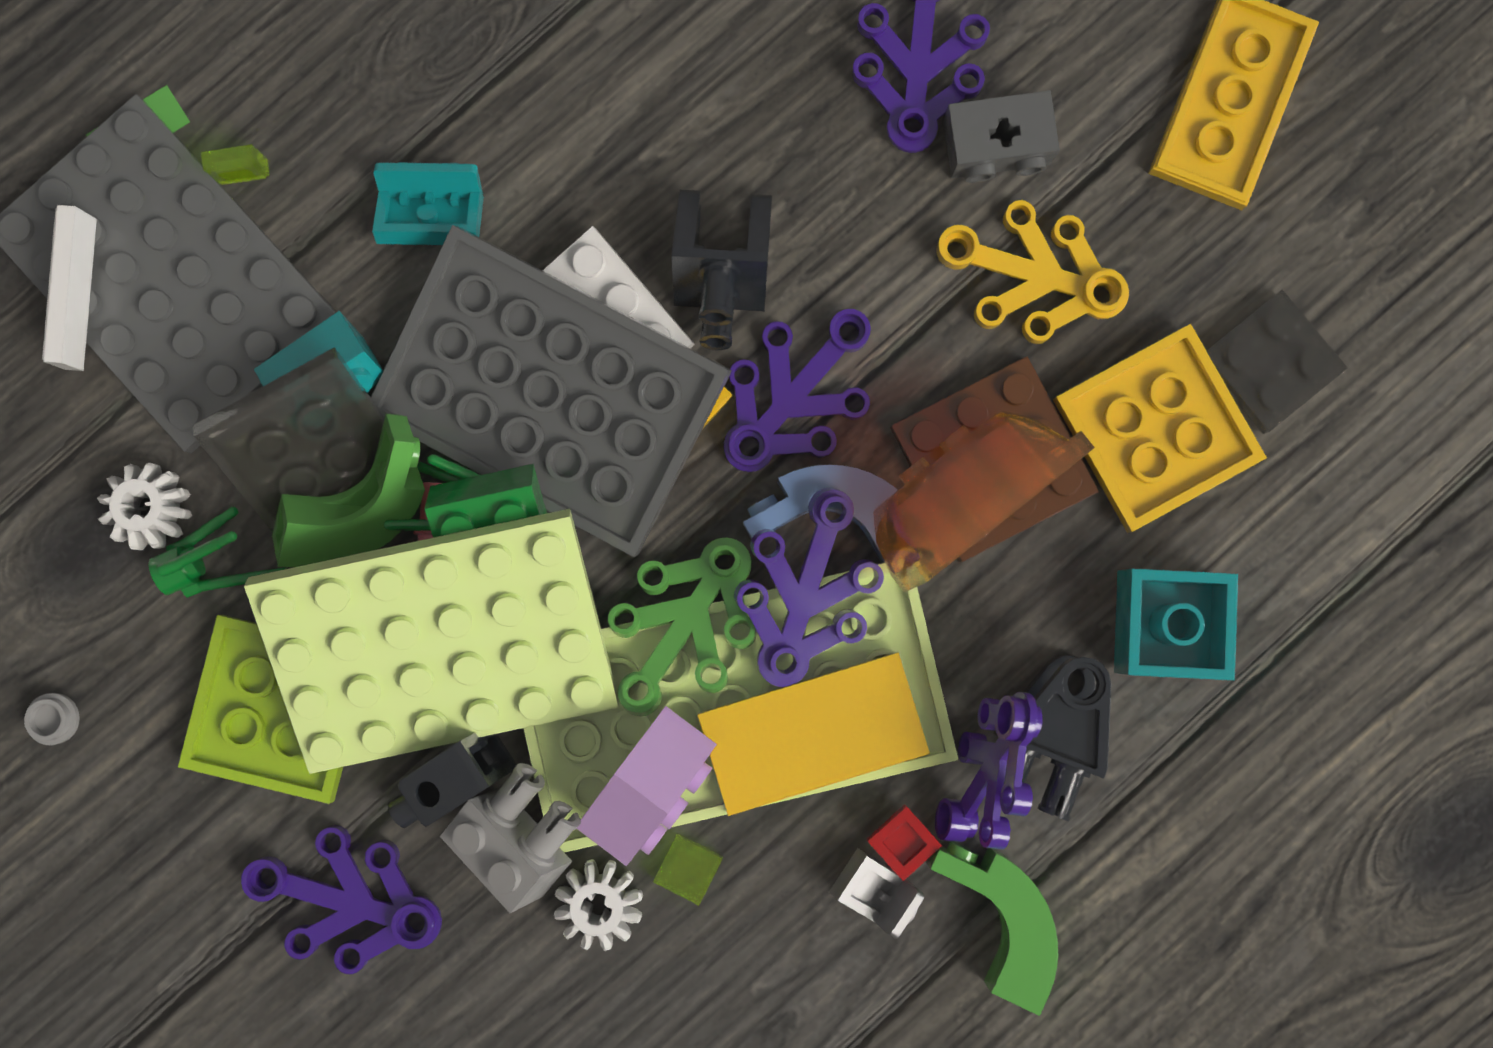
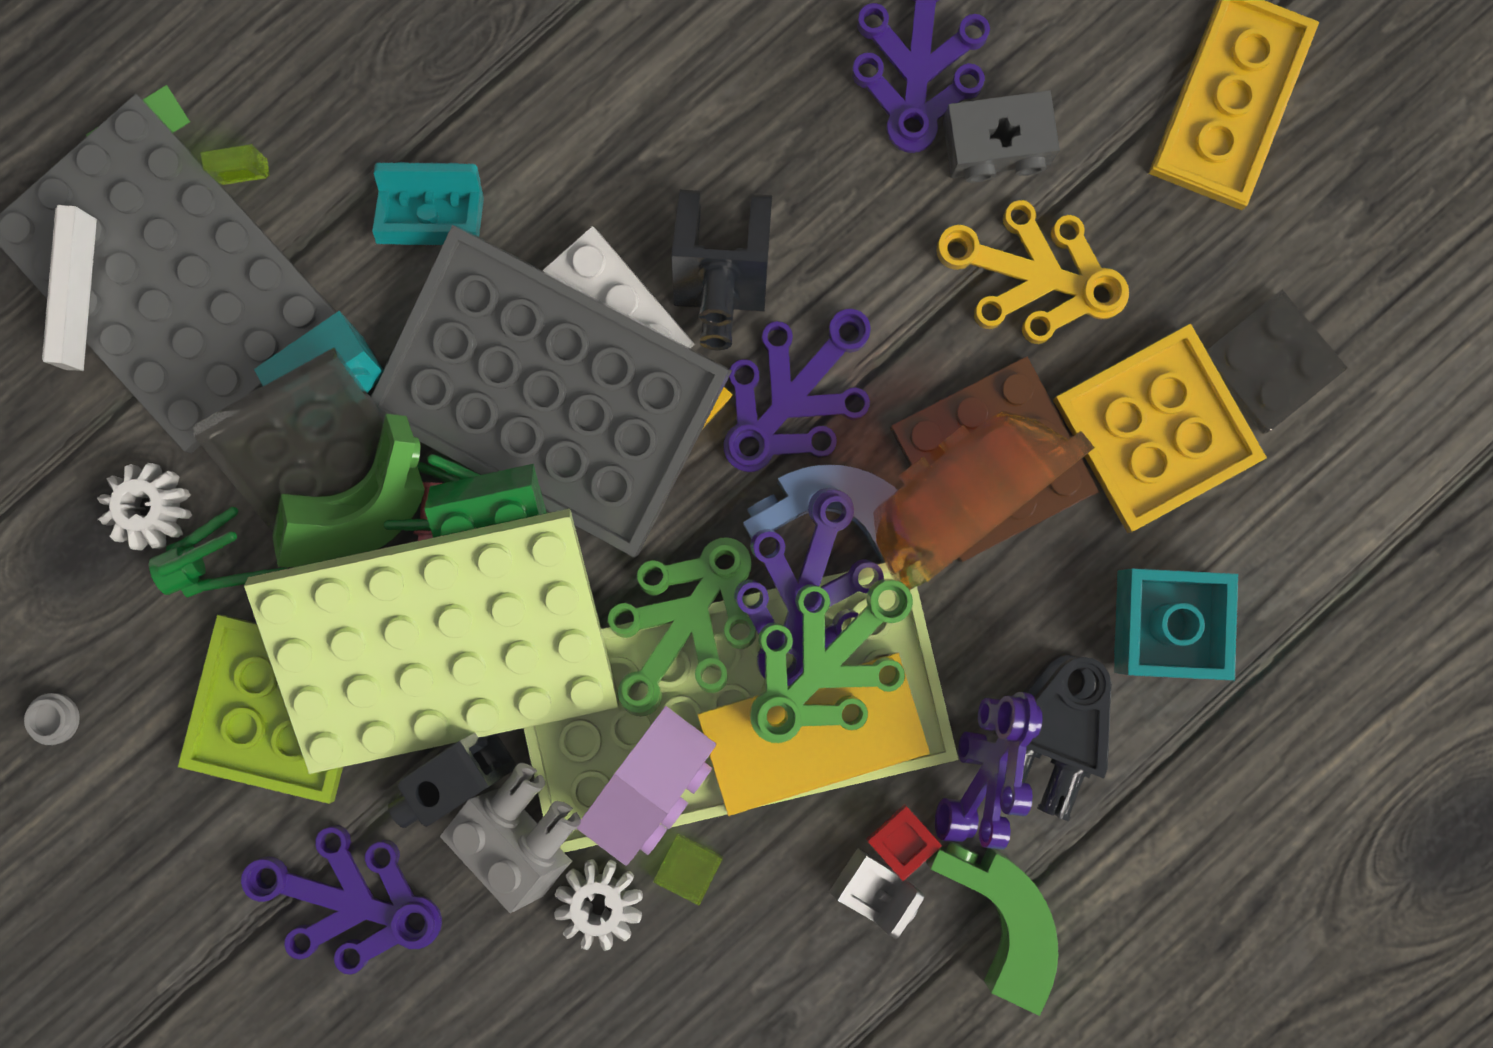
none -> bright green plant [750,579,913,743]

